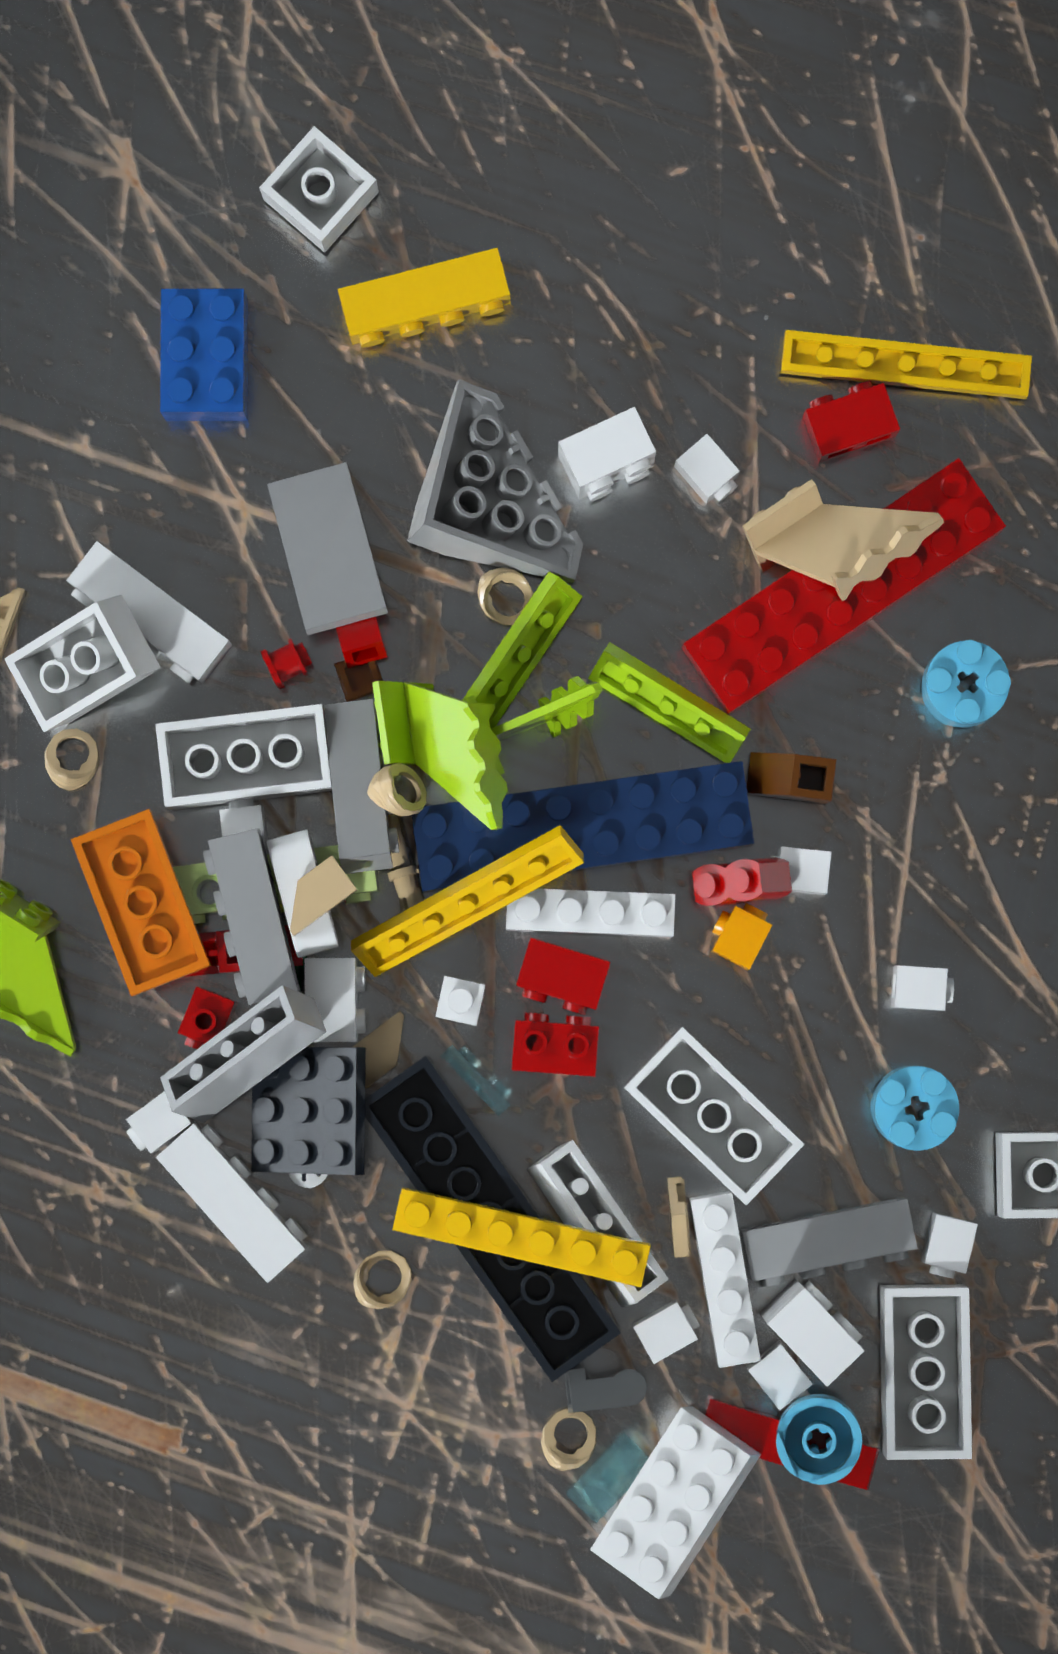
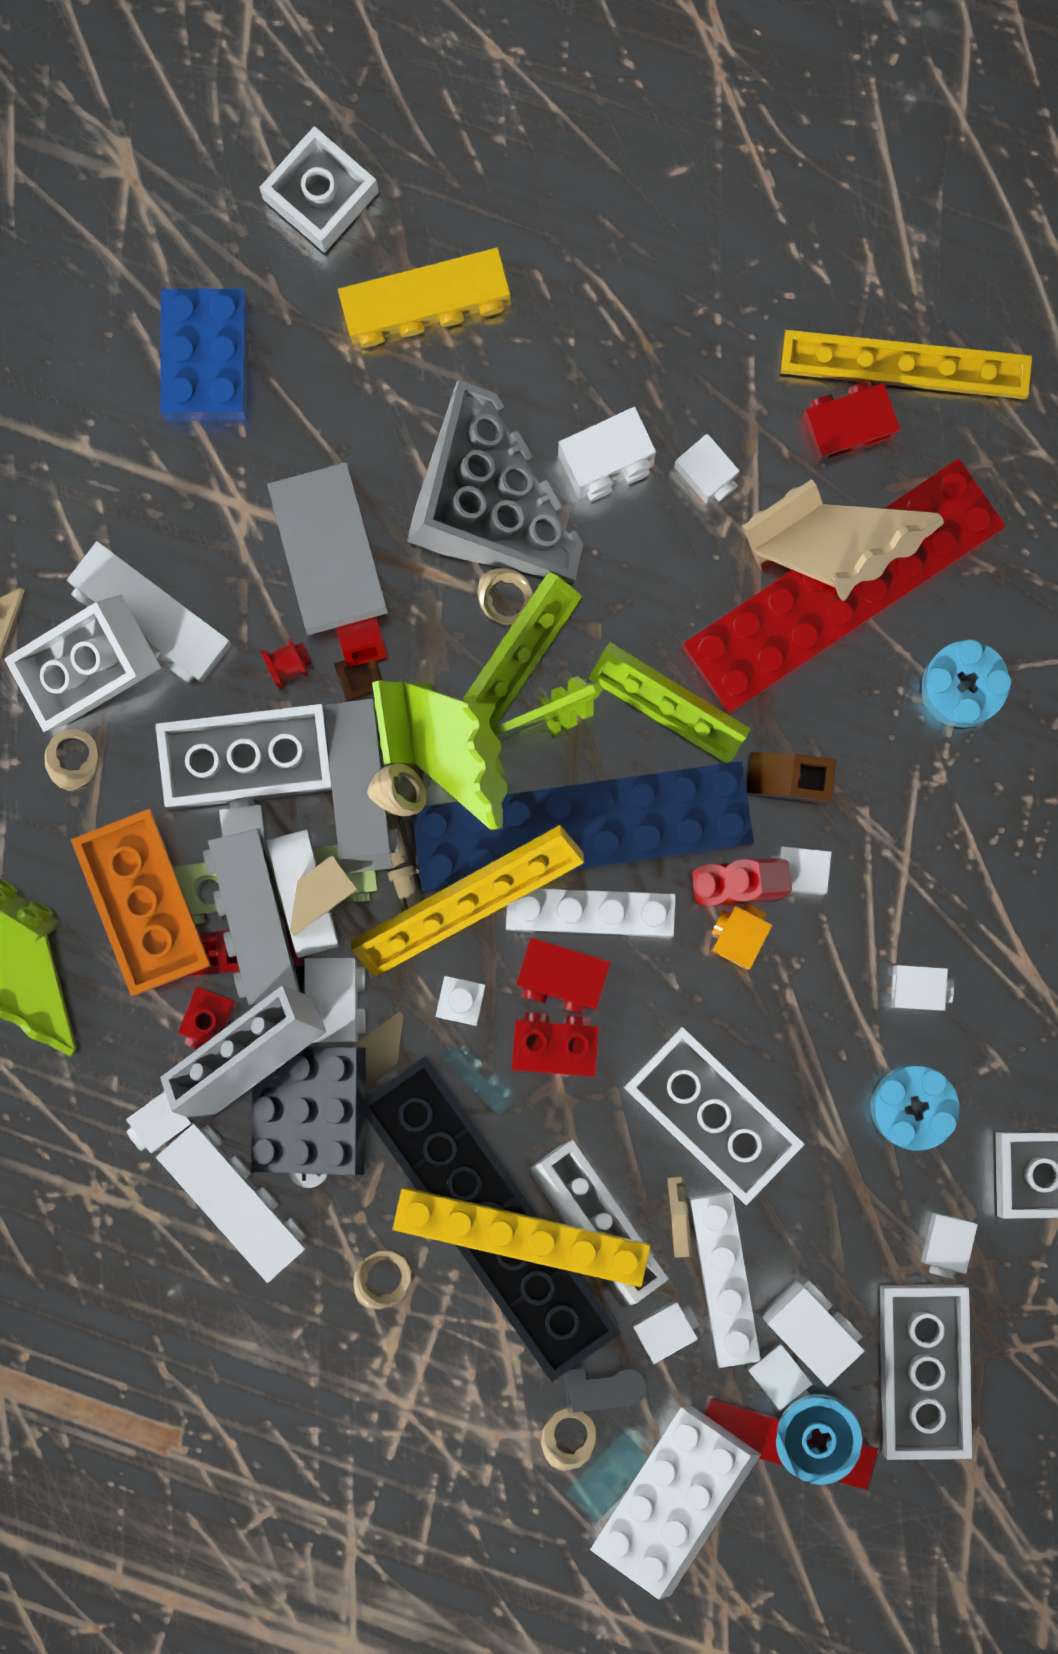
light grey brick [740,1197,918,1287] -> none

